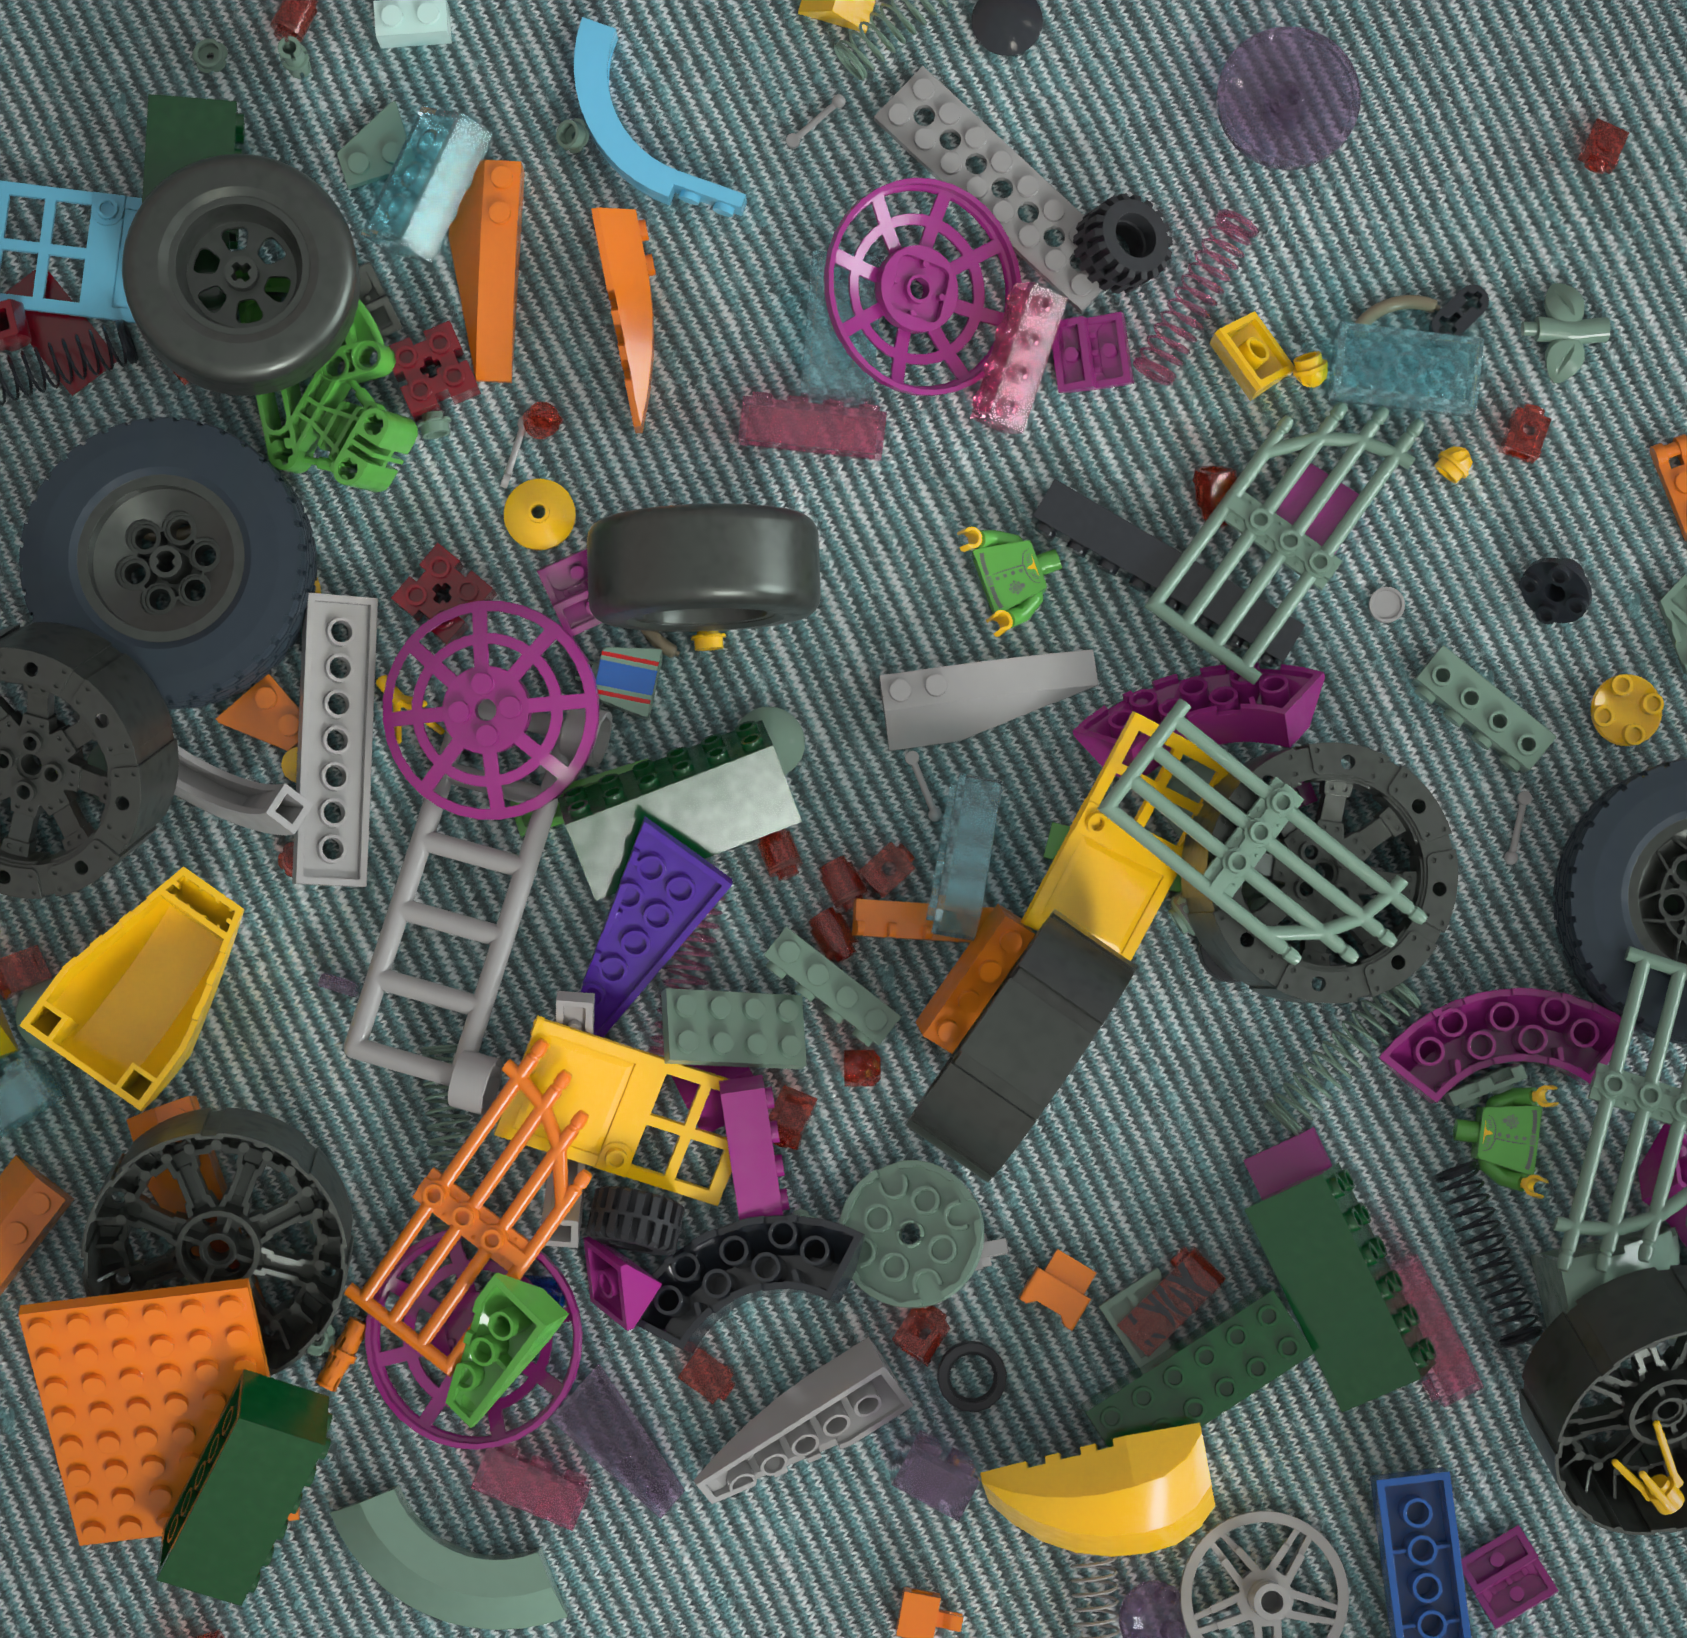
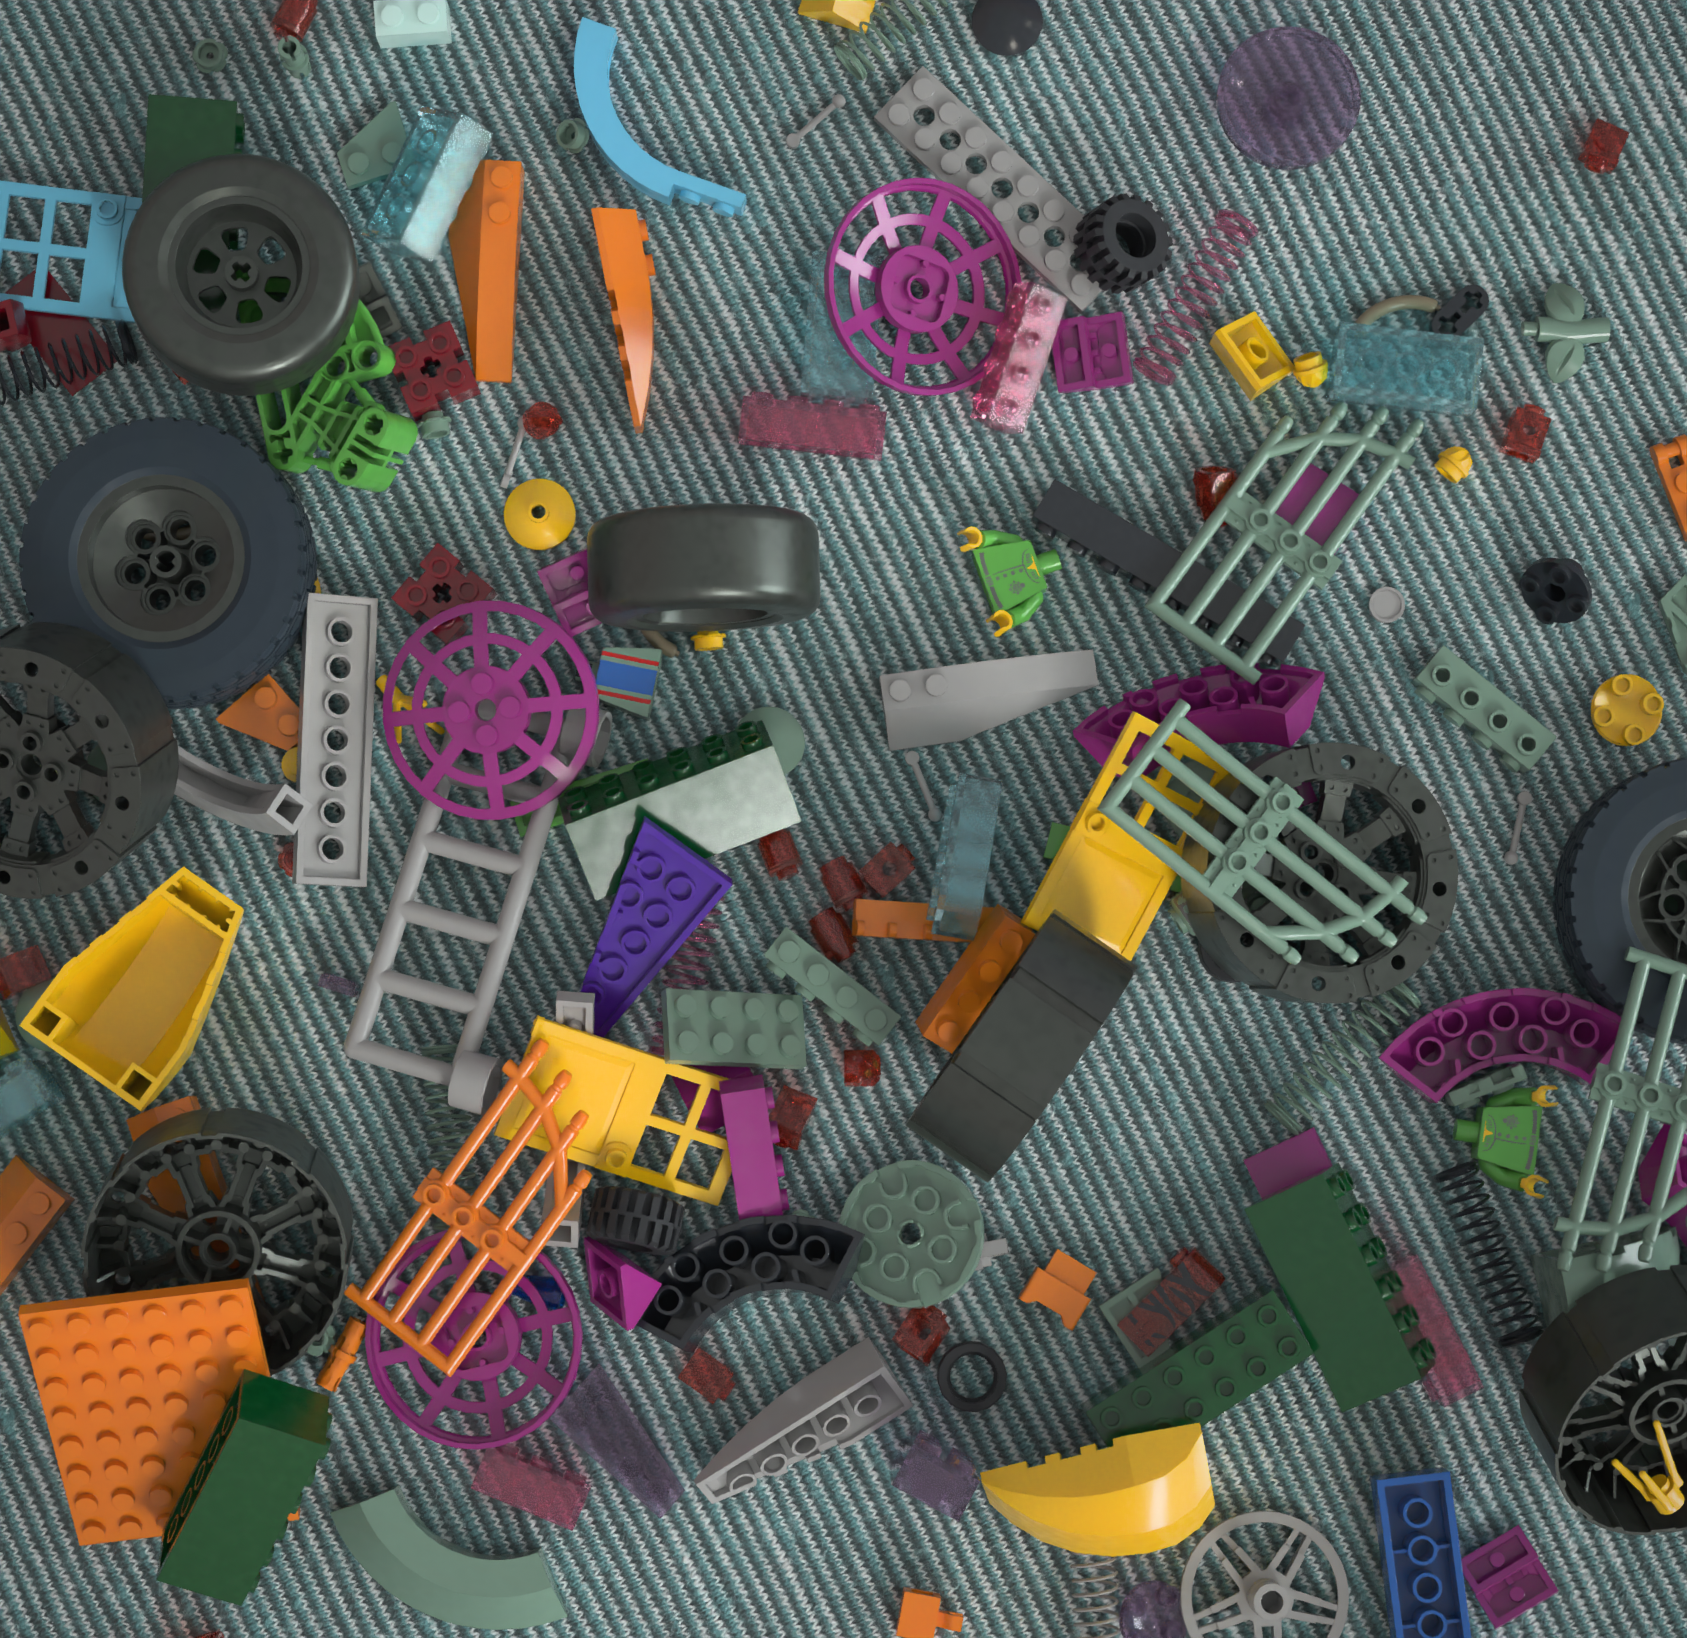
bright green wedge [445,1273,569,1428] -> none

